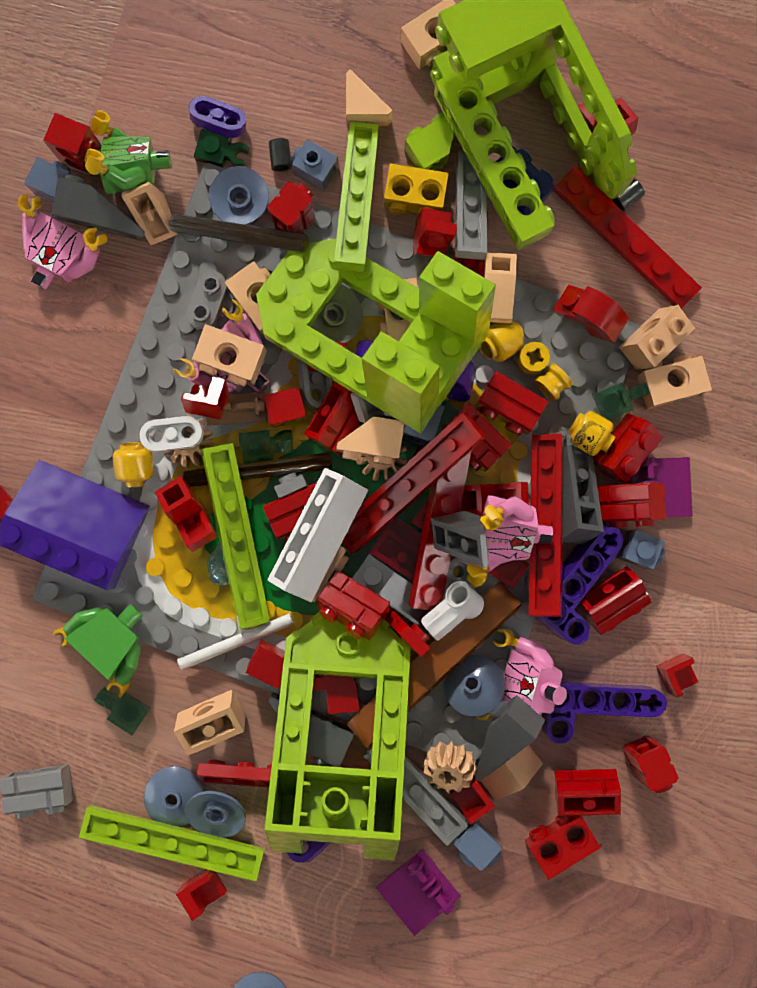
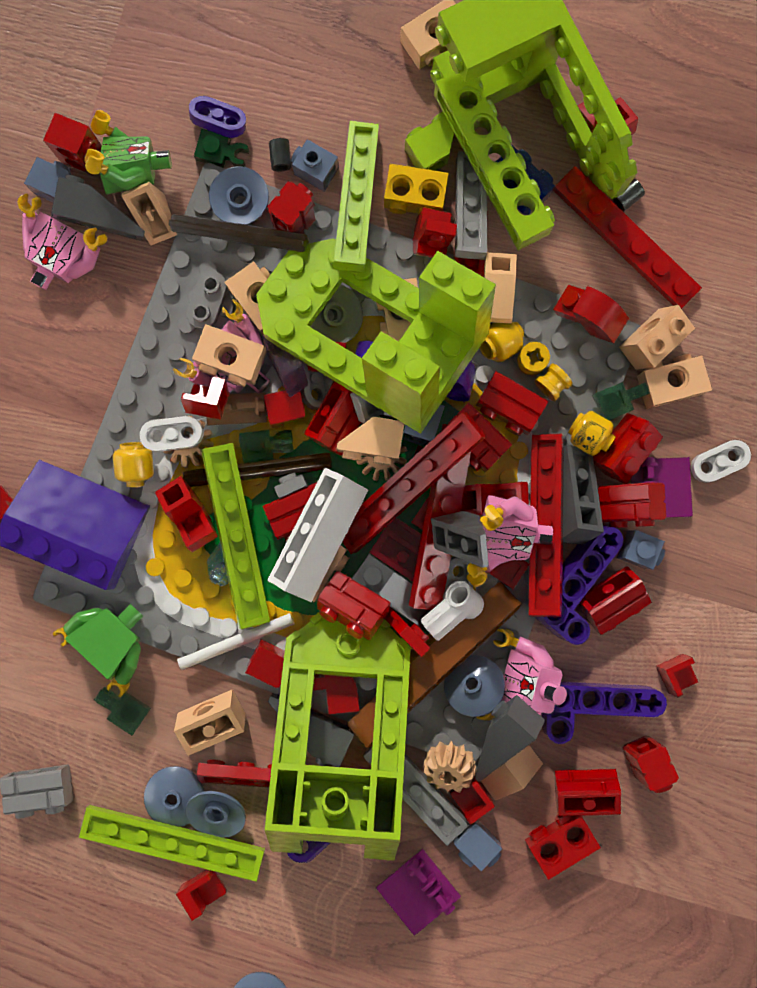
light nougat slope [346,69,392,126] -> none
none -> slope [262,336,308,397]
none -> white plate [690,440,751,483]

